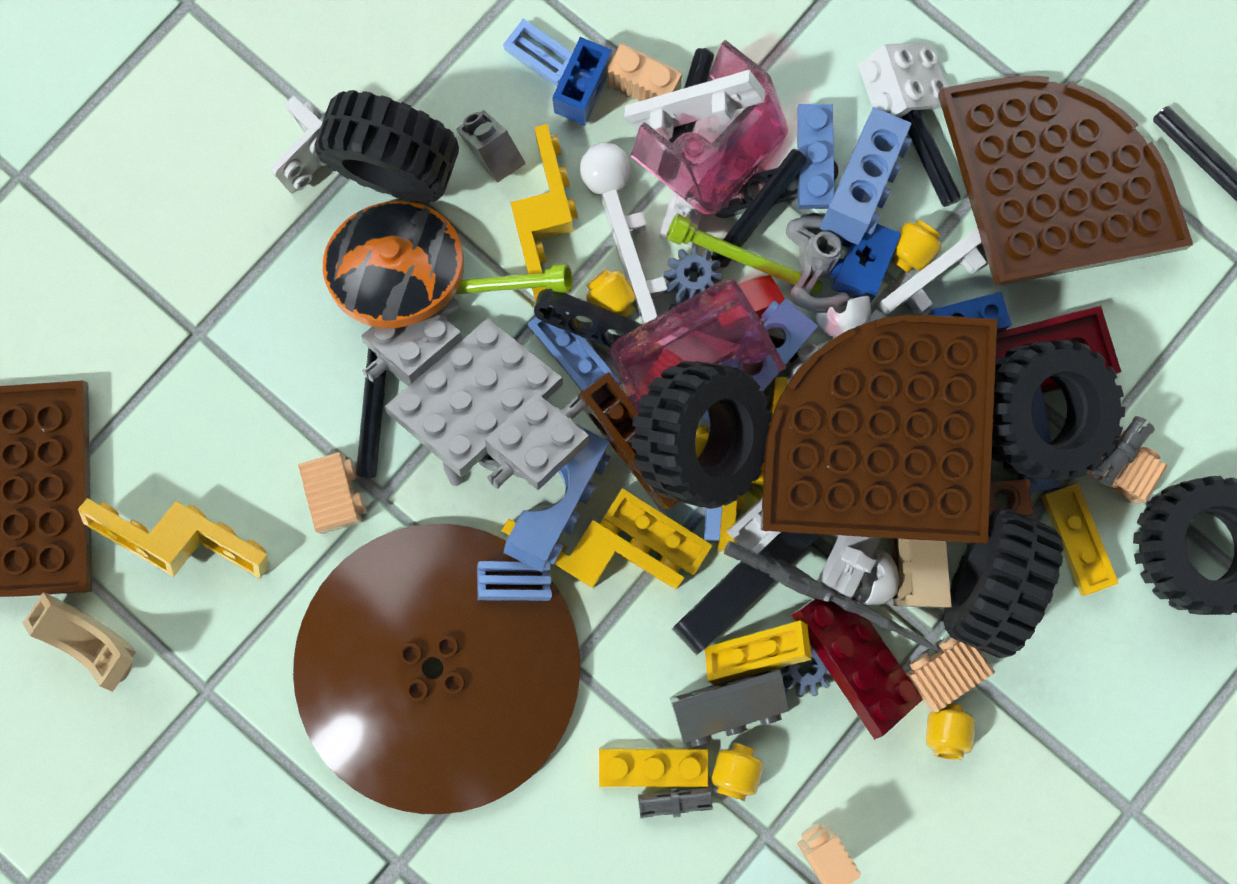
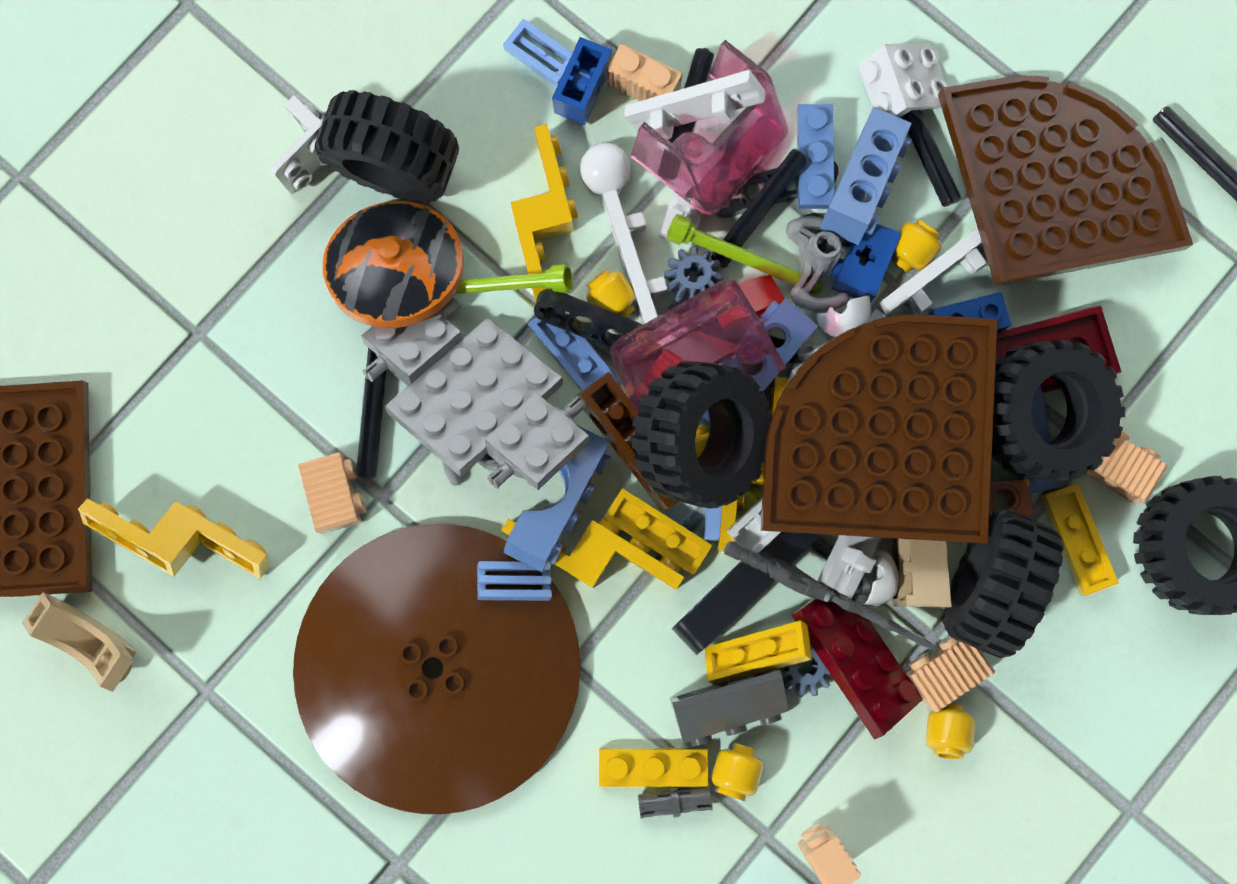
flat silver slope [456,110,526,183] -> none
dark grey pin [1091,416,1155,486] -> none

